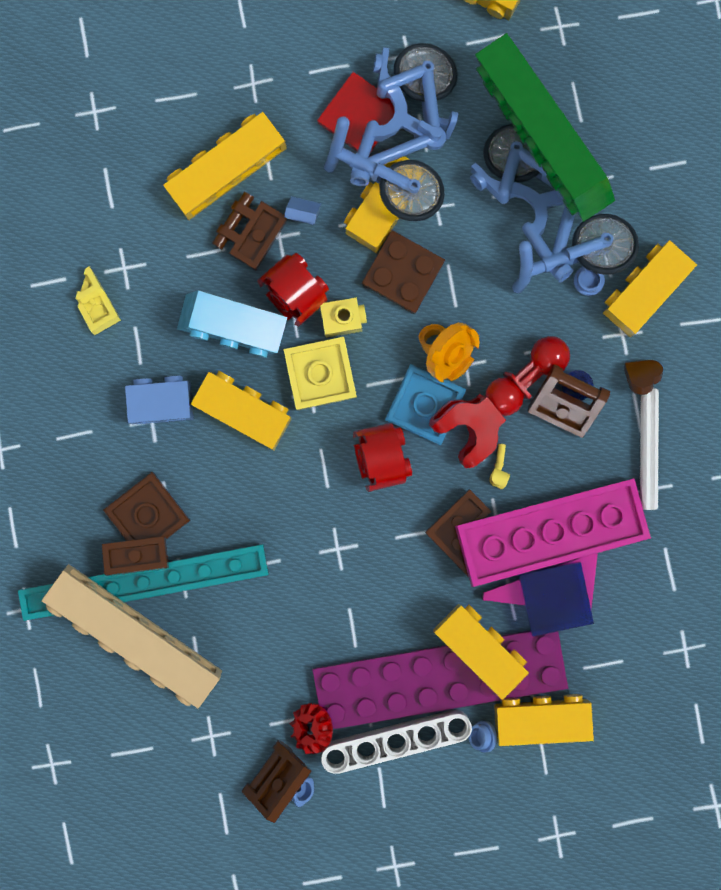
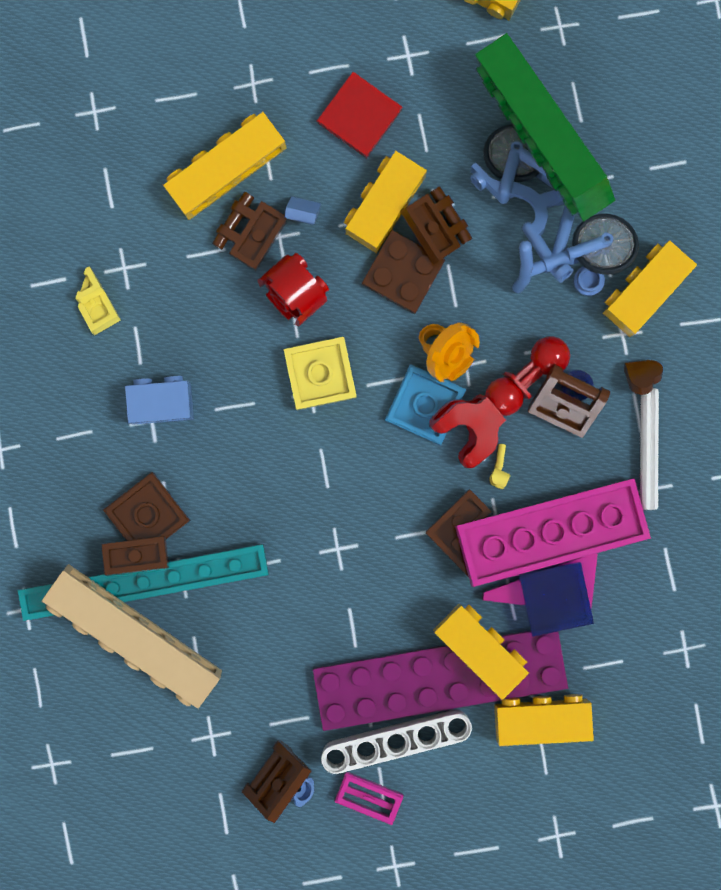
medium azure wedge [177,291,287,358] -> none
yellow brick [191,371,292,450] -> none
red gear [289,703,333,754] -> none
light yellow brick [320,297,367,338] -> none
piece [324,43,458,221] -> none
red brick [353,423,412,492] -> none
medium blue plate [469,721,497,753] -> none
none -> dark pink tile [334,772,404,825]
none -> reddish brown plate [400,186,472,264]

